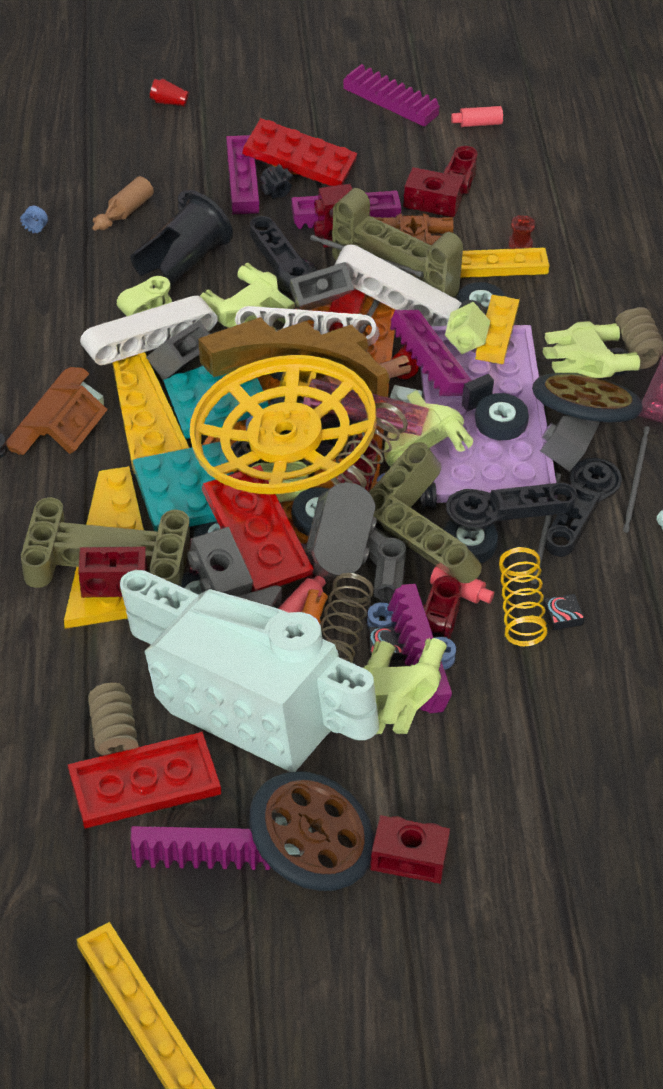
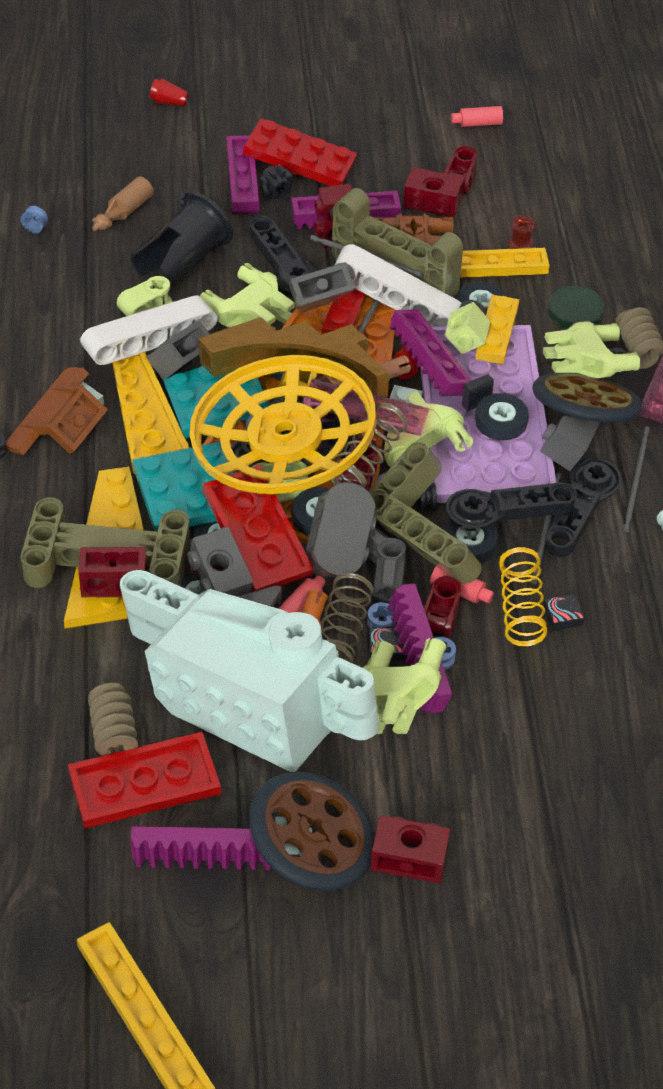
white beam [235,306,379,346] -> none
magenta gear [343,64,440,127] -> none
none -> clear green tile [548,286,605,329]

